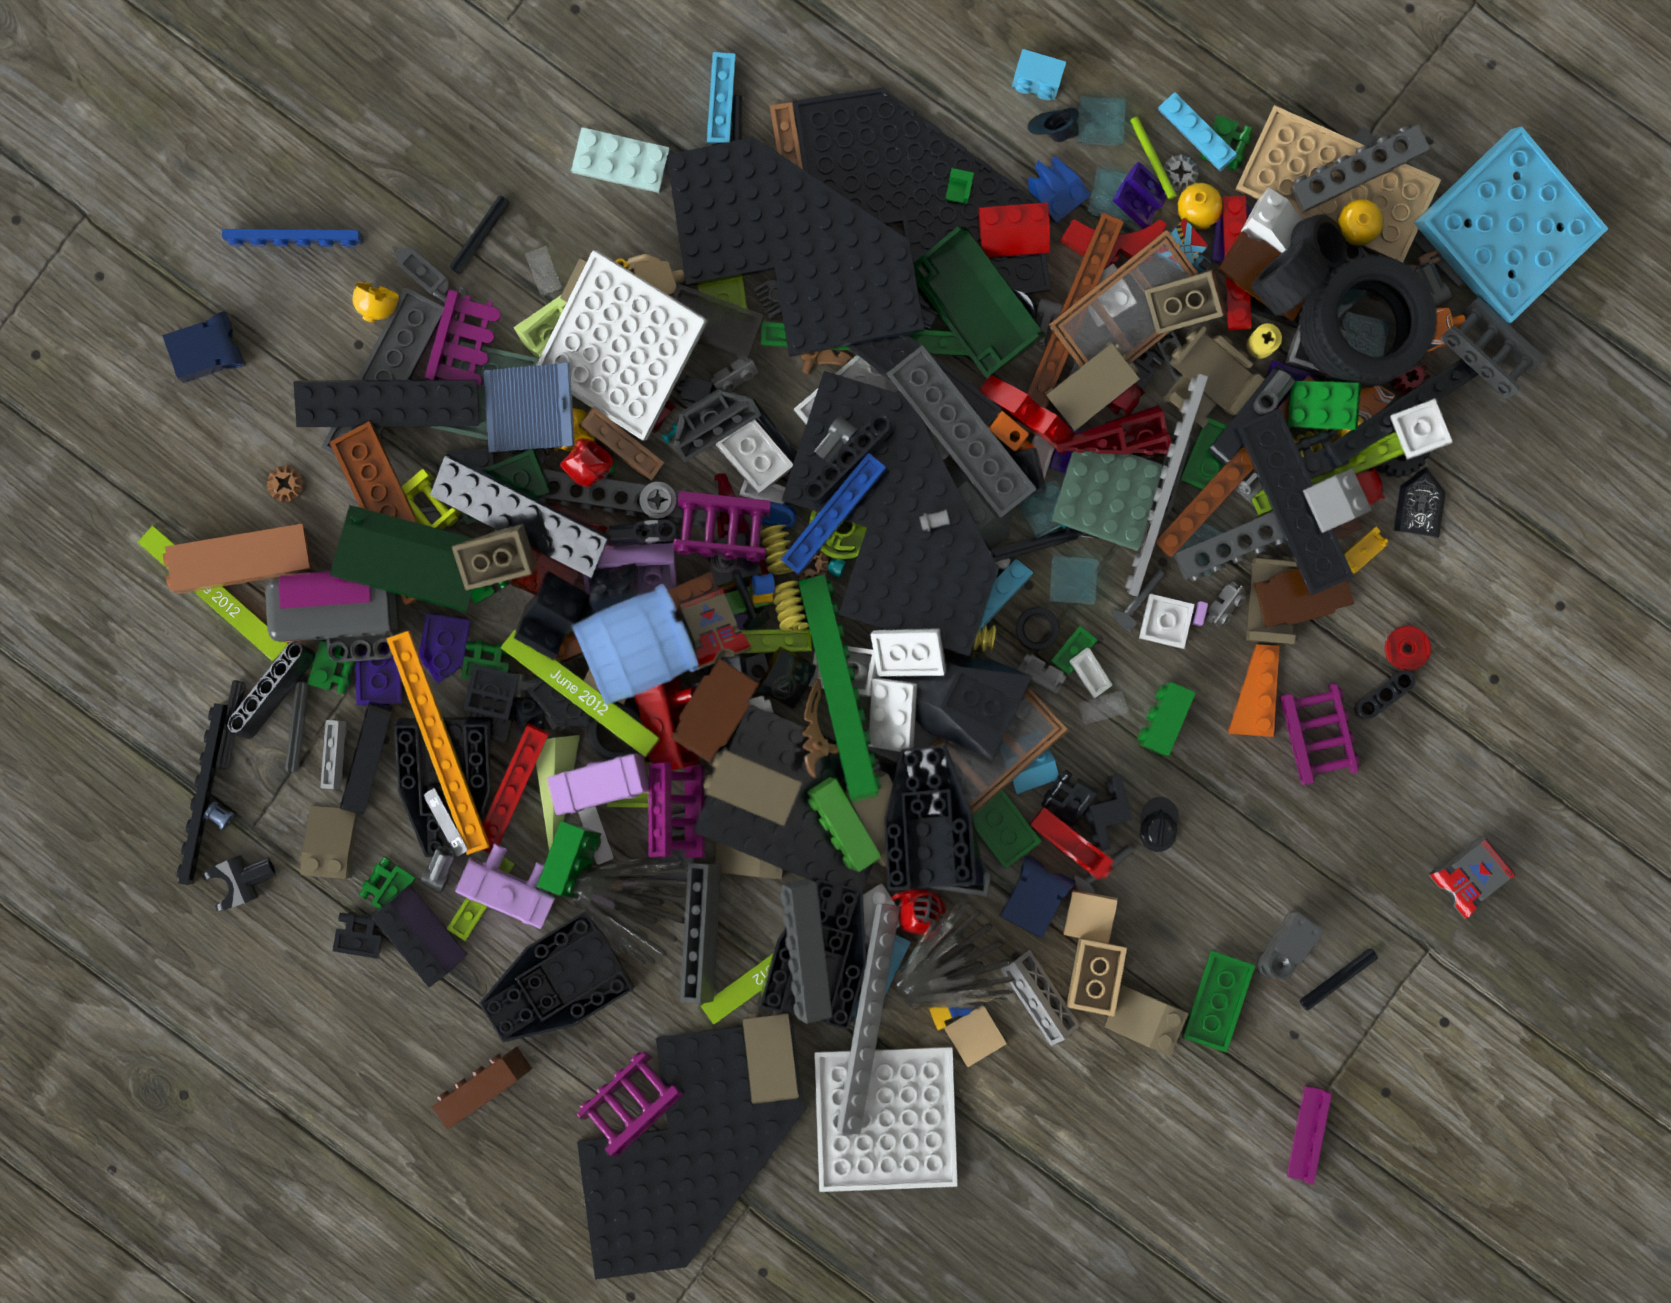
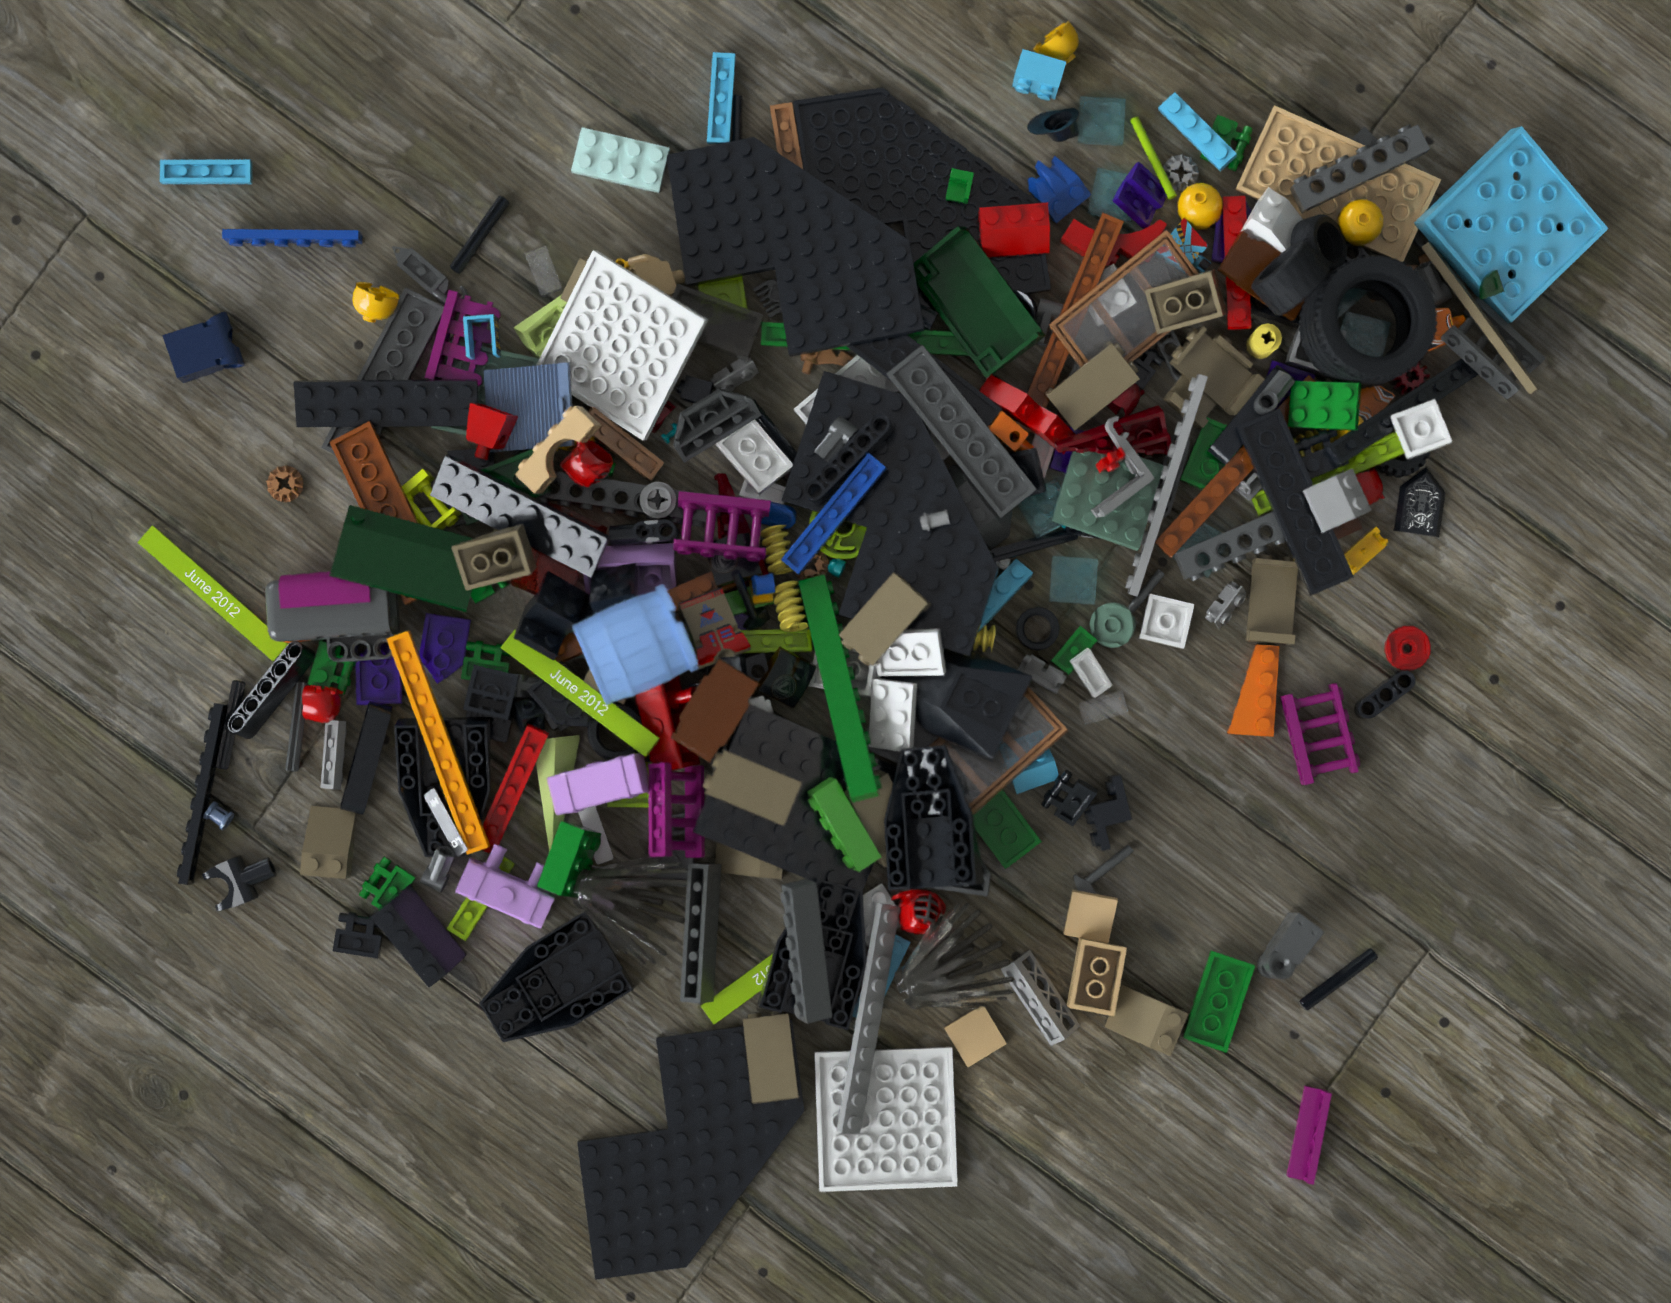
nougat brick [163,524,313,594] -> none
reddish brown wedge [432,1046,532,1130] -> none
magenta fence [577,1052,684,1157] -> none
medium nougat piece [803,679,838,777] -> none
yellow leg [928,994,973,1030] -> none
dark blue piece [999,855,1076,938] -> none
red arch [1029,807,1114,879] -> none
green brick [1137,682,1196,756] -> none
black piece [1140,797,1178,852] -> none
lavender tile [1191,601,1208,626] -> none
reddish brown piece [1254,569,1354,628] -> none
piece [1428,837,1516,919] -> none
none -> medium azure plate [160,160,252,184]
none -> red helmet [302,685,343,723]
none -> medium azure piece [463,314,501,360]
none -> red torso [466,403,518,460]
none -> tan arch [515,406,601,494]
none -> dark tan panel [839,573,932,666]
none -> yellow cylinder [1033,21,1079,64]
none -> sand green tile [1090,602,1136,648]
none -> light grey hinge [1091,416,1155,518]
none -> red plate [1096,447,1126,473]
none -> dark tan tile [1422,242,1540,394]
none -> dark green tile [1479,270,1504,300]

